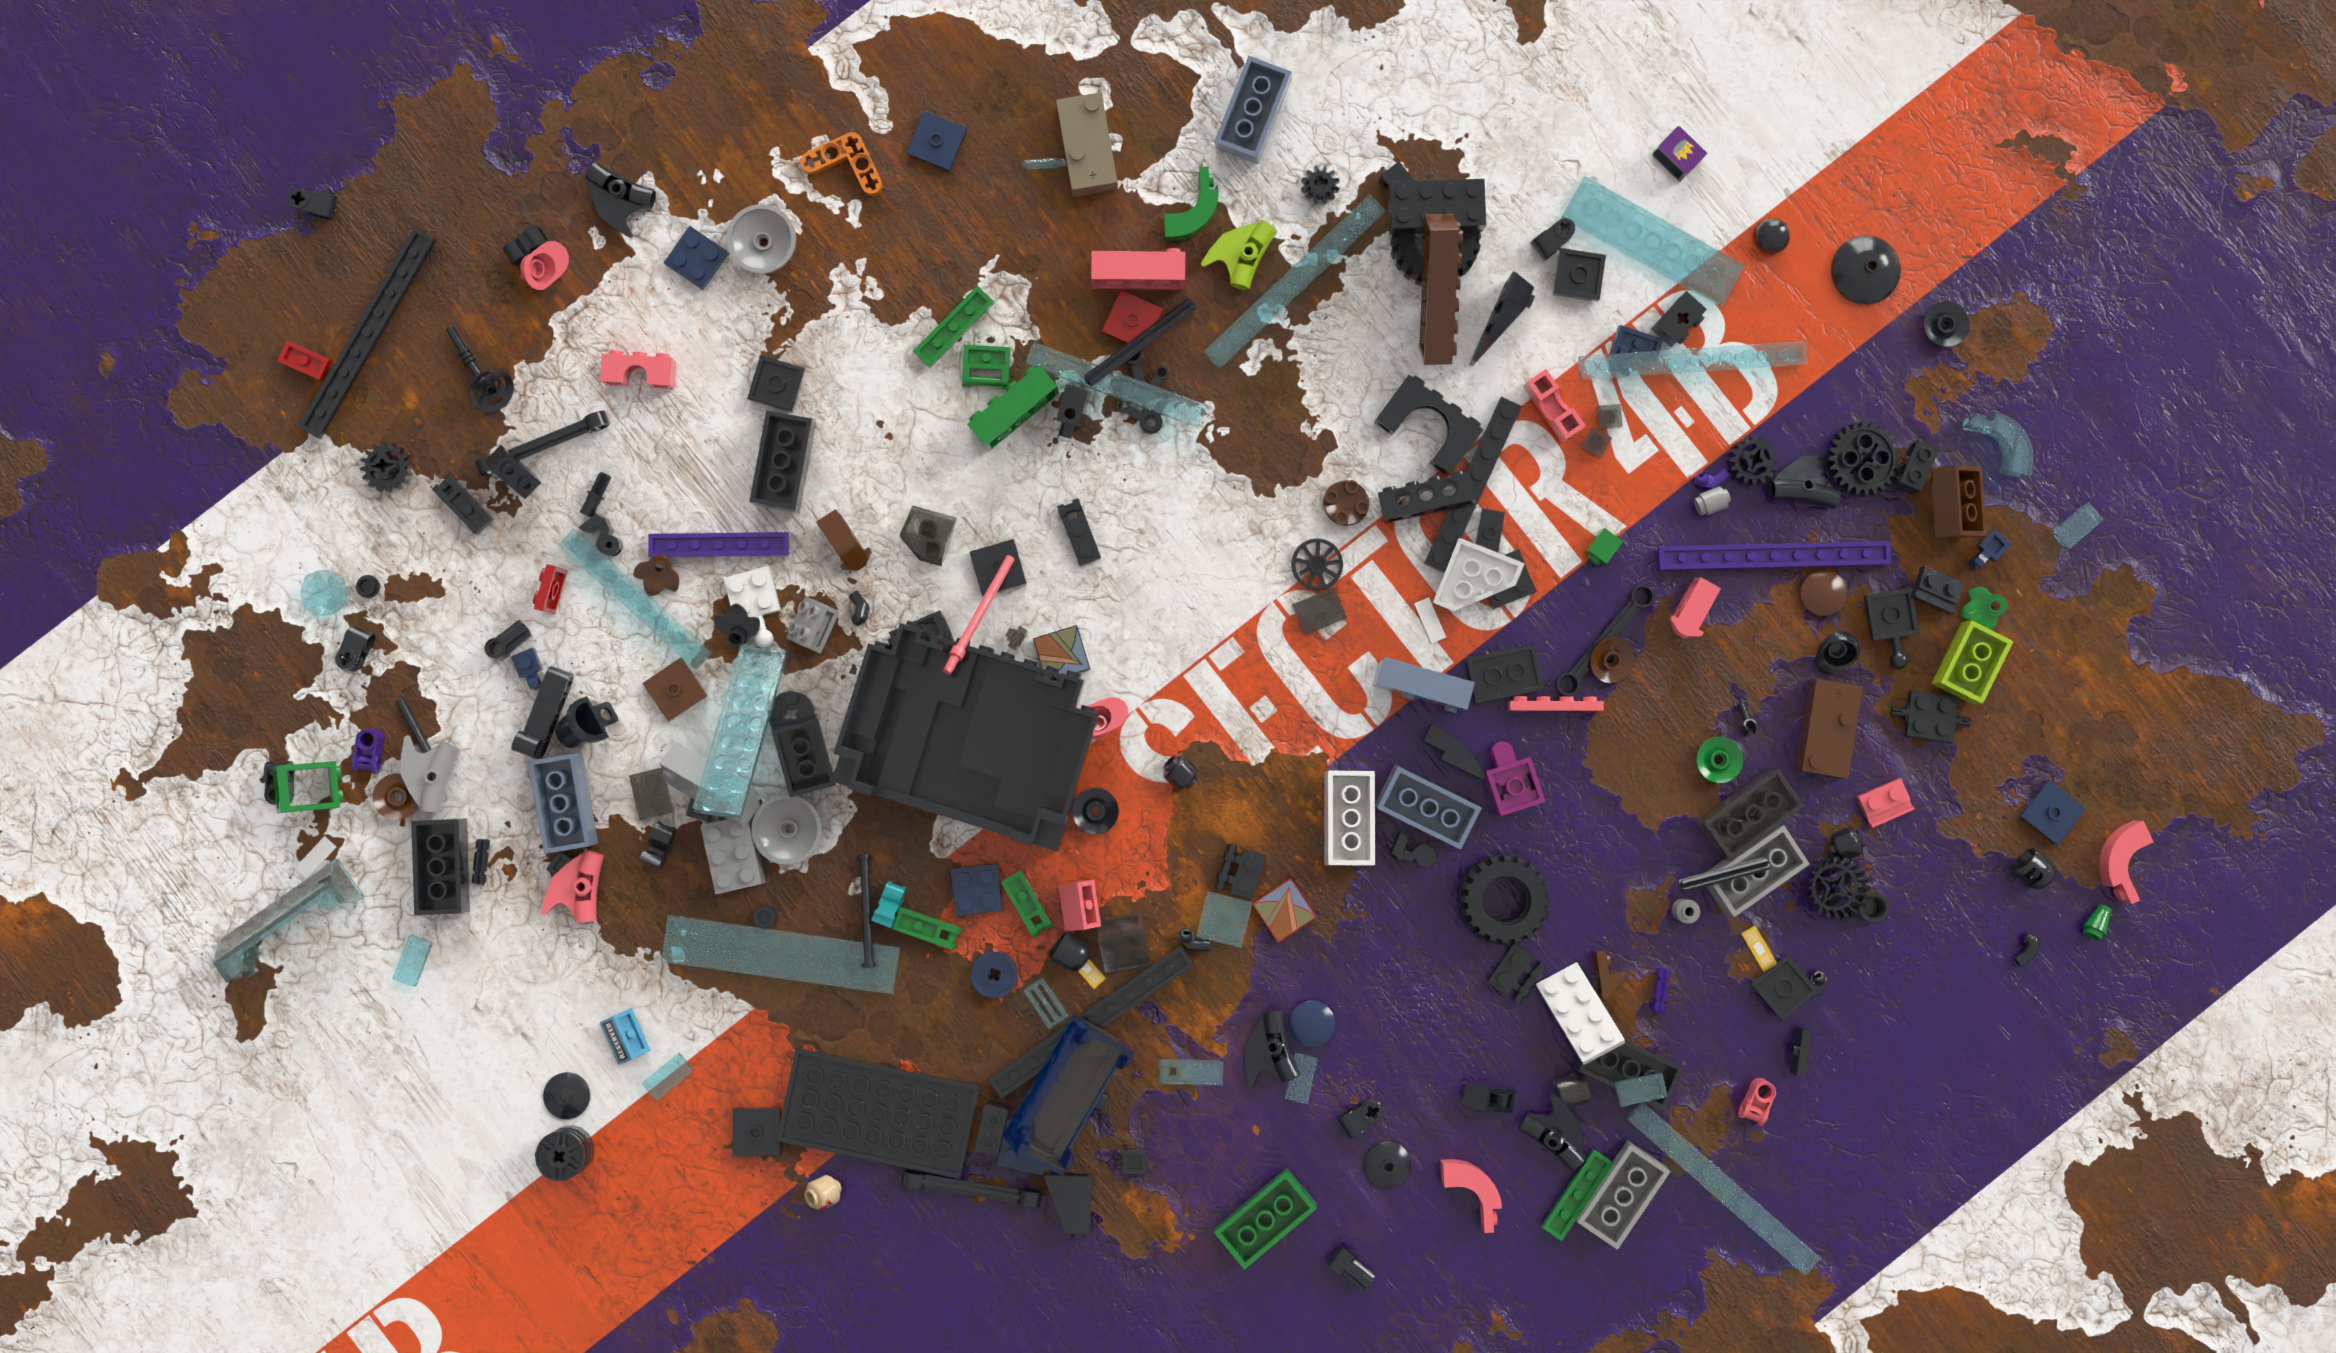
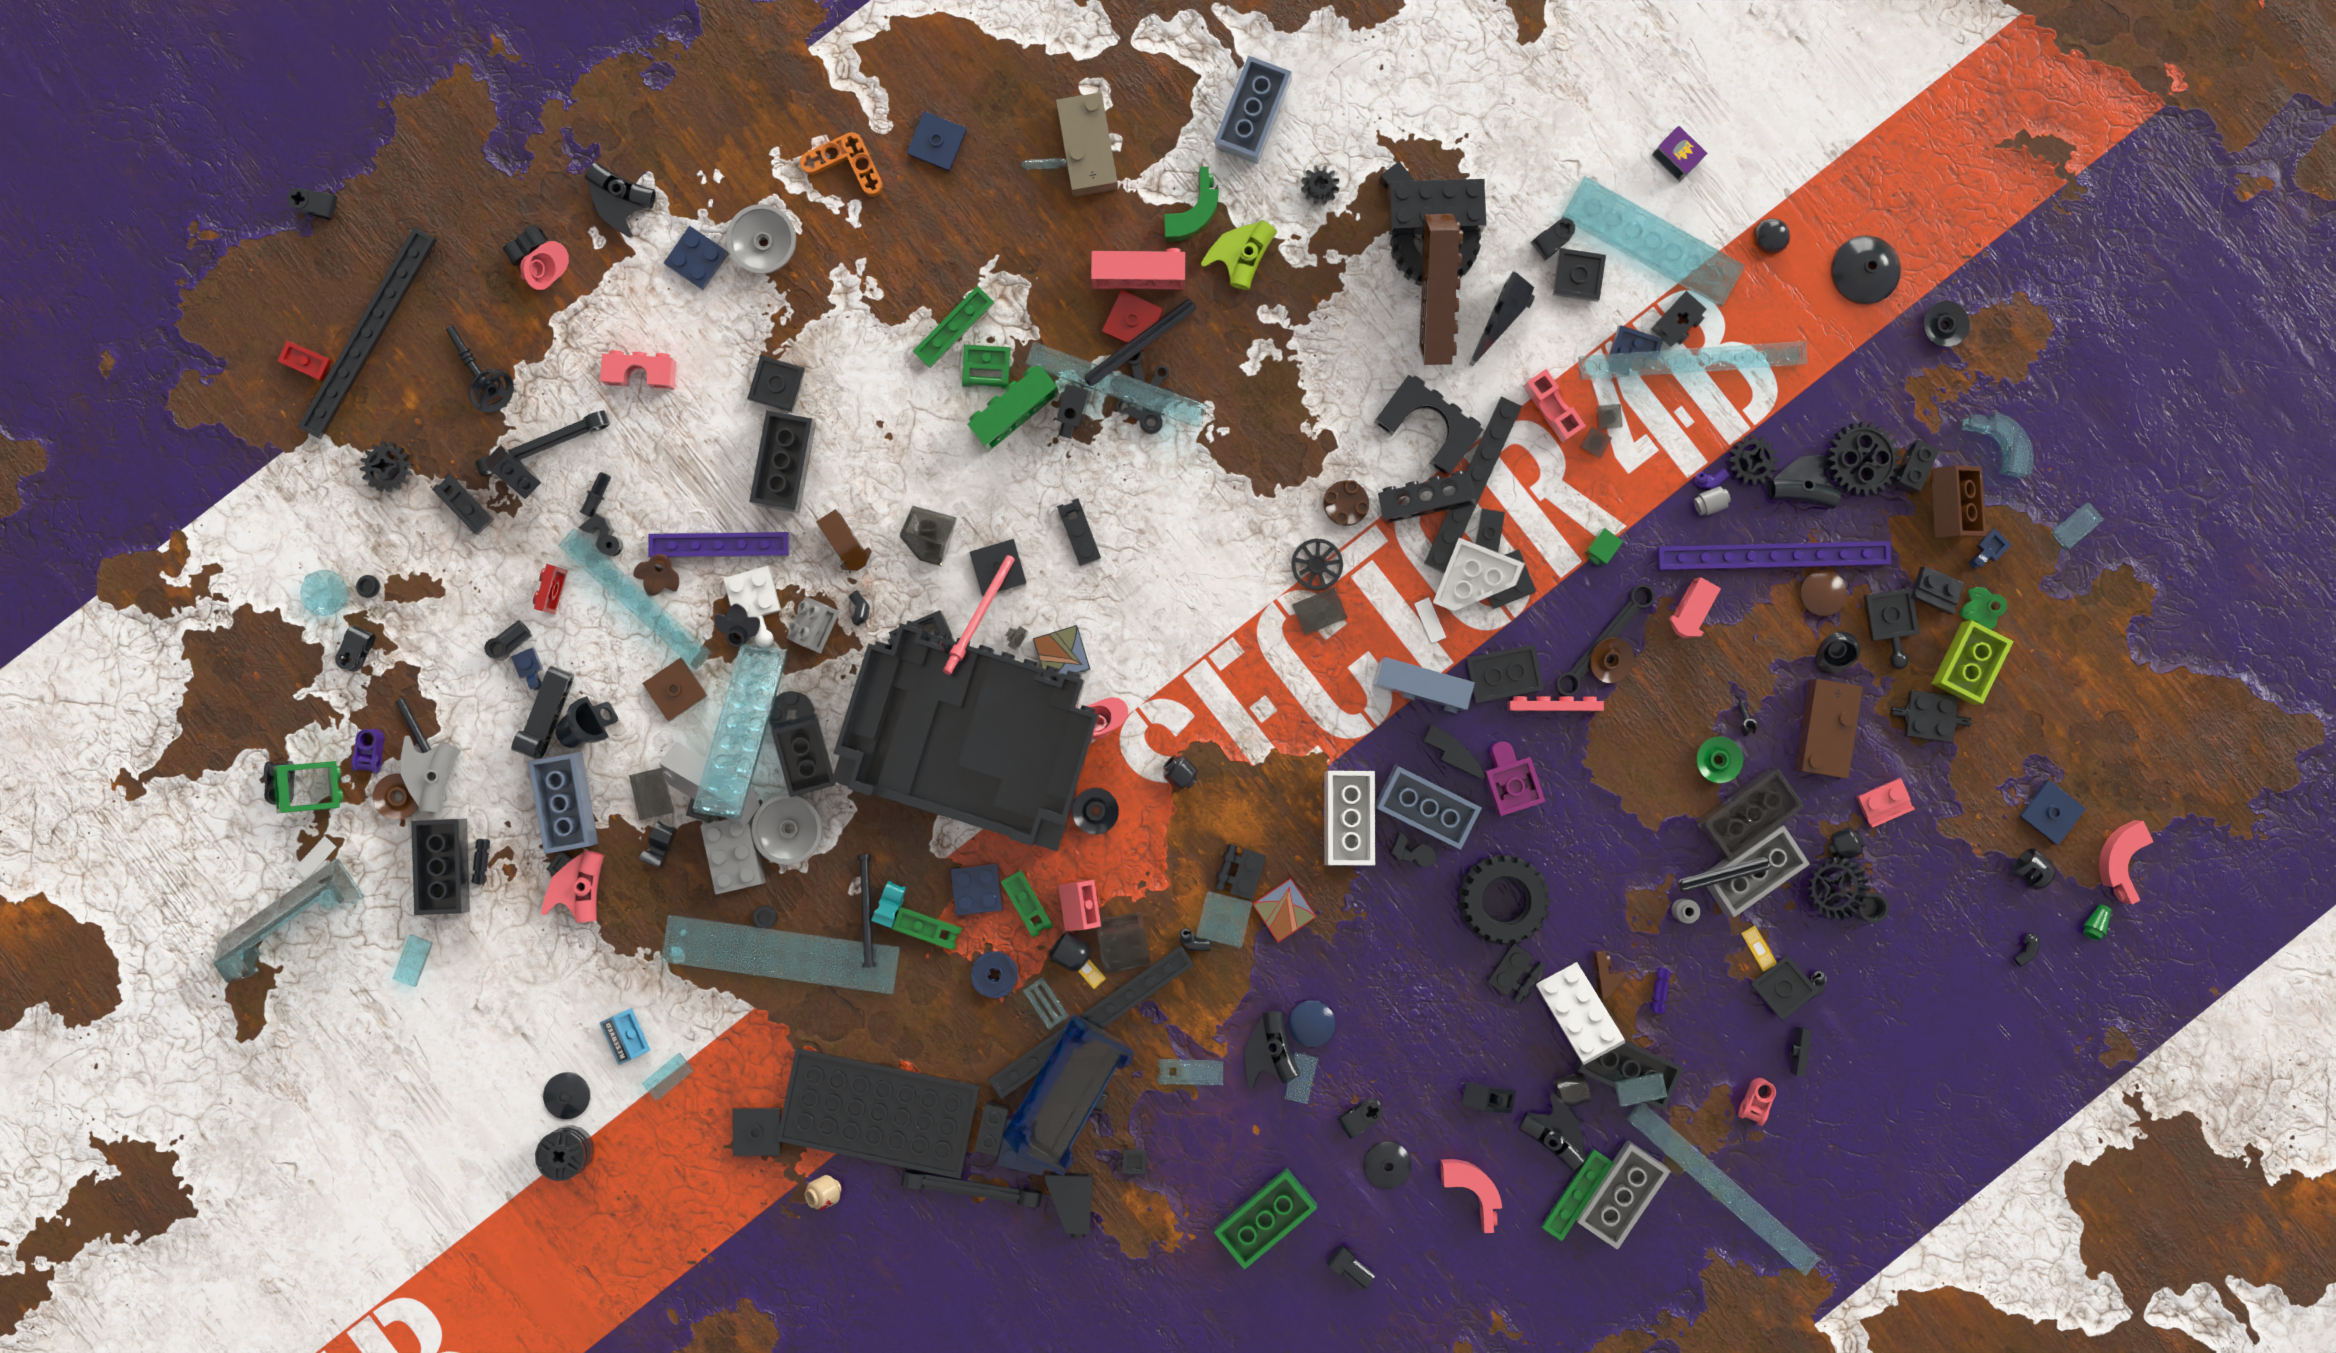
clear light blue plate [1203,194,1386,369] -> none

